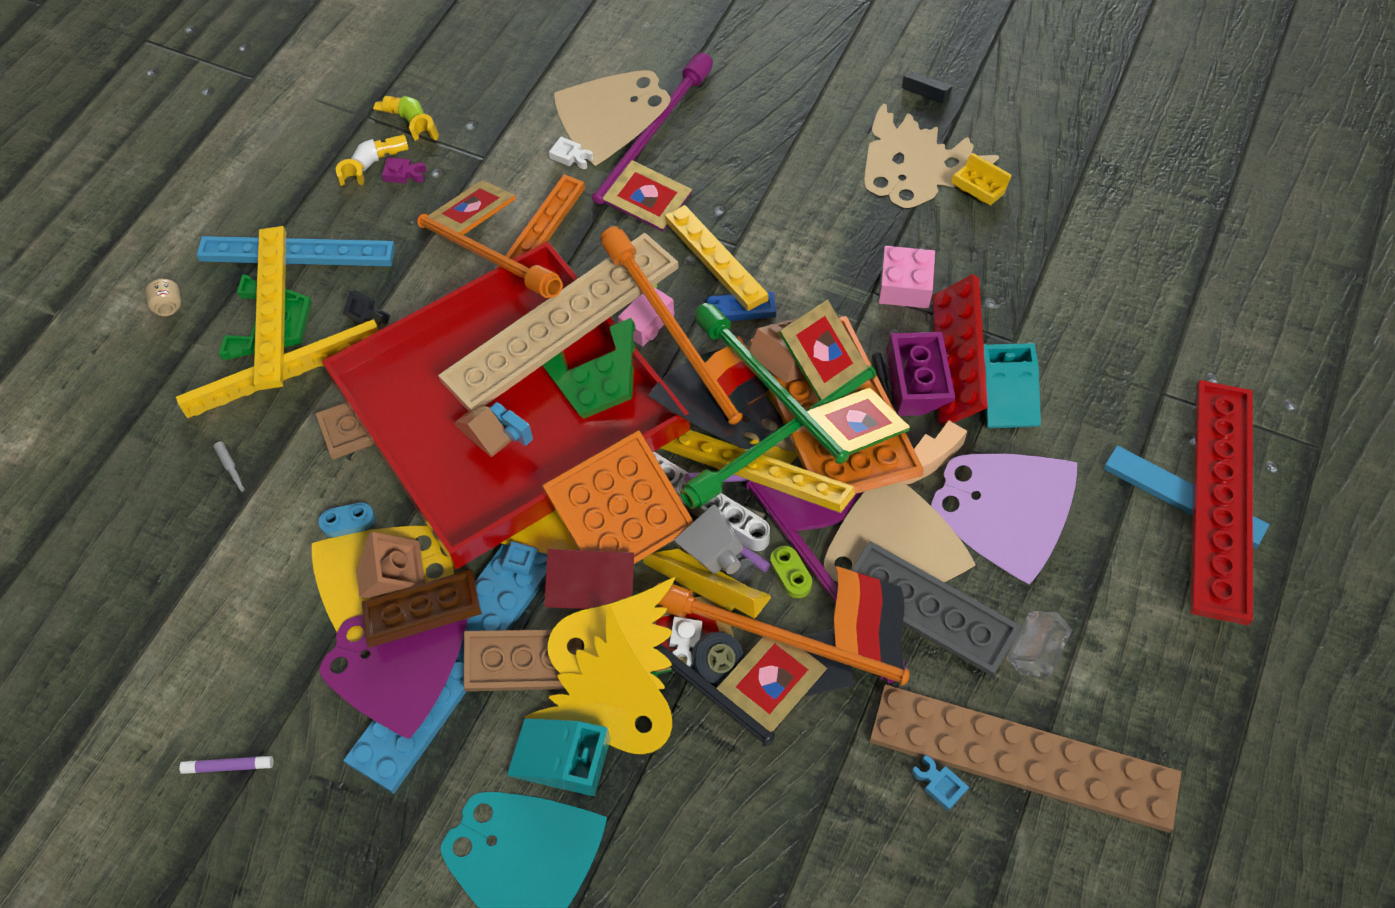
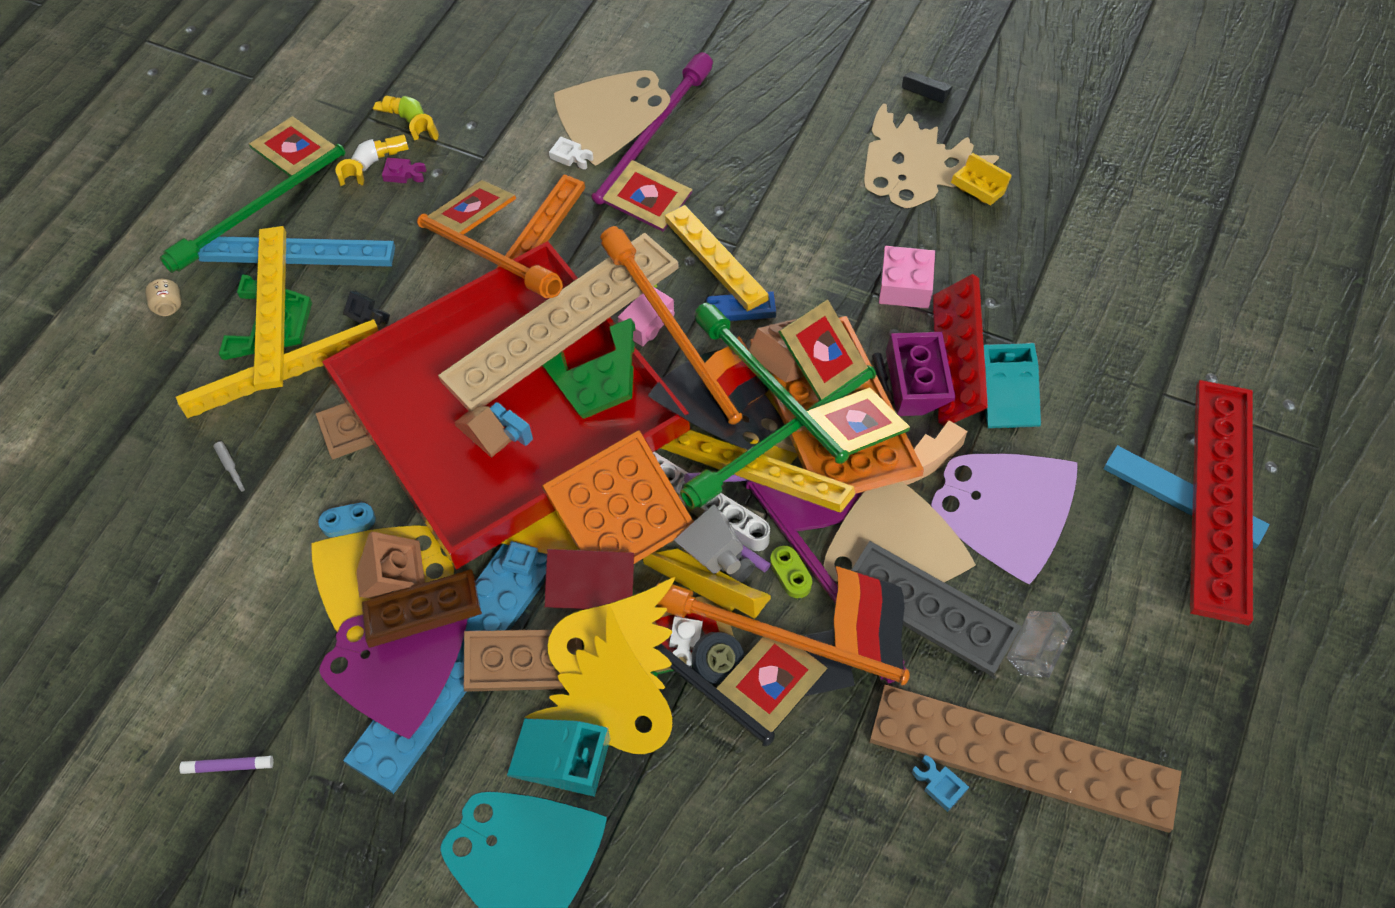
none -> flag [160,116,345,273]

